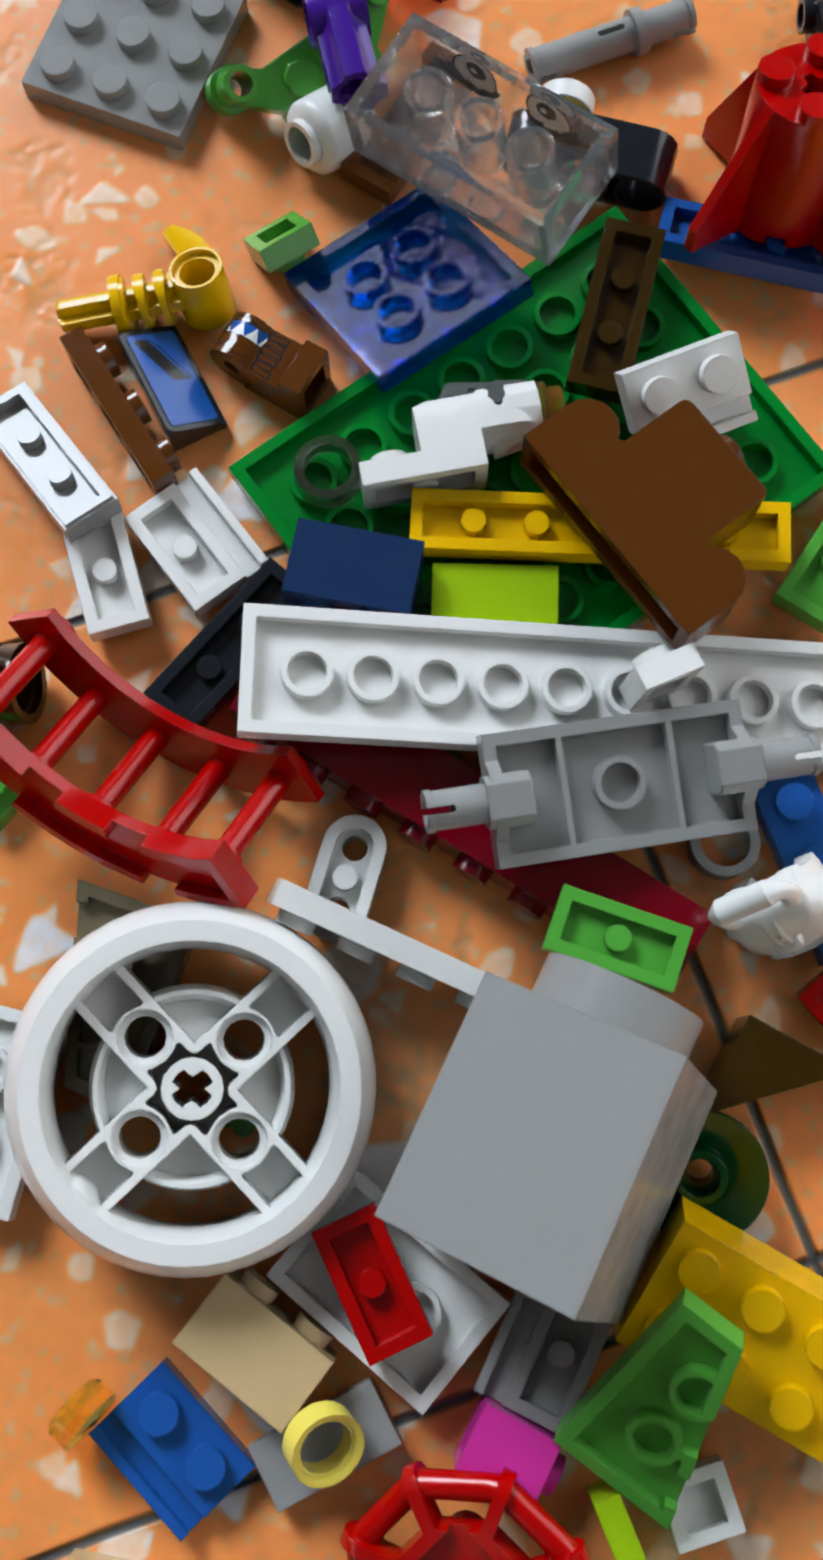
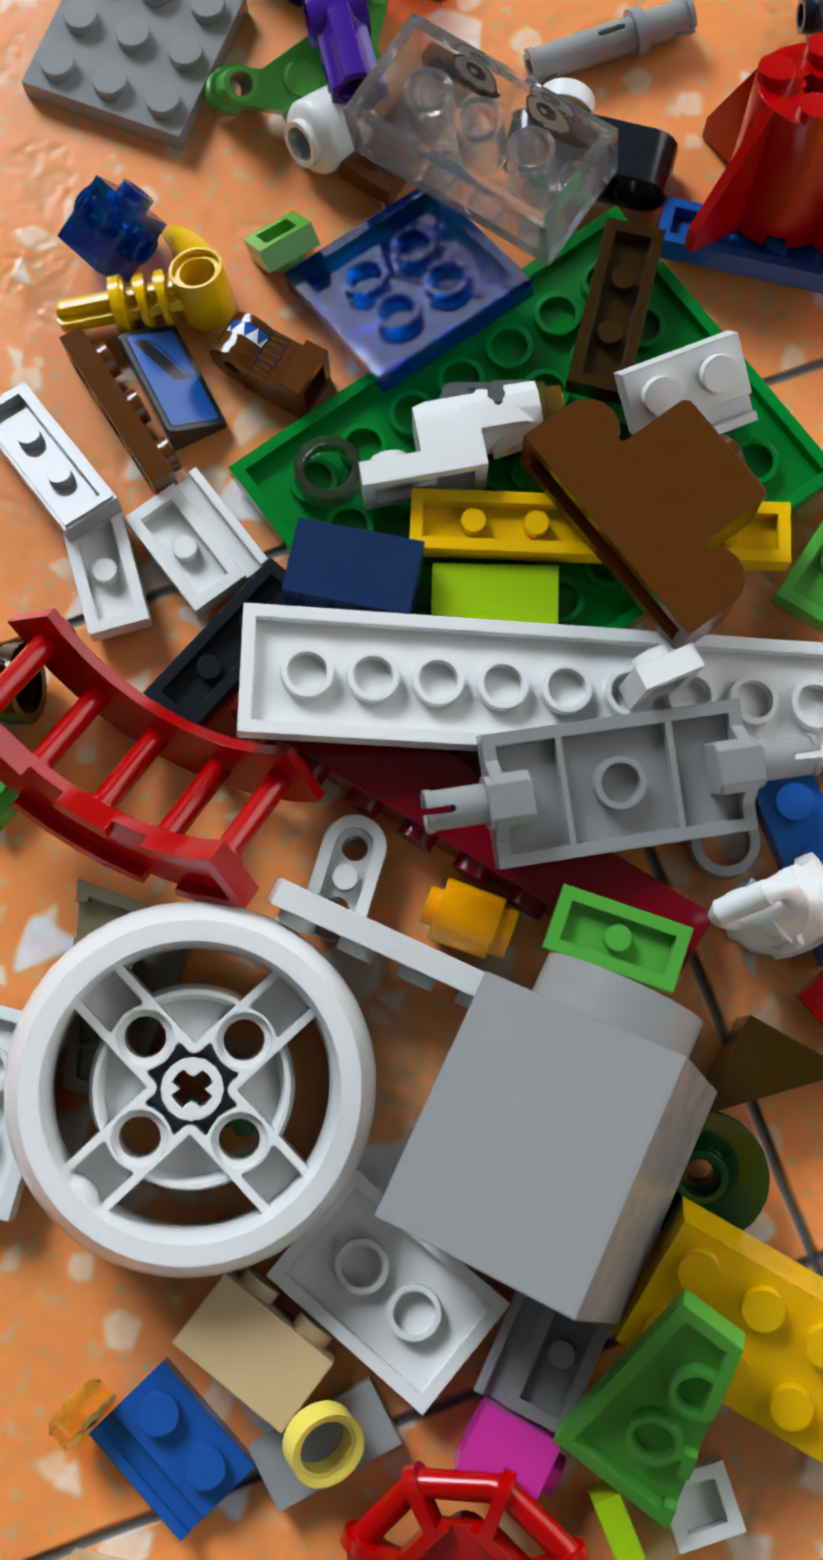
red plate [311,1201,434,1366] -> none
none -> clear blue brick [57,175,167,283]
none -> light orange brick [419,878,520,960]

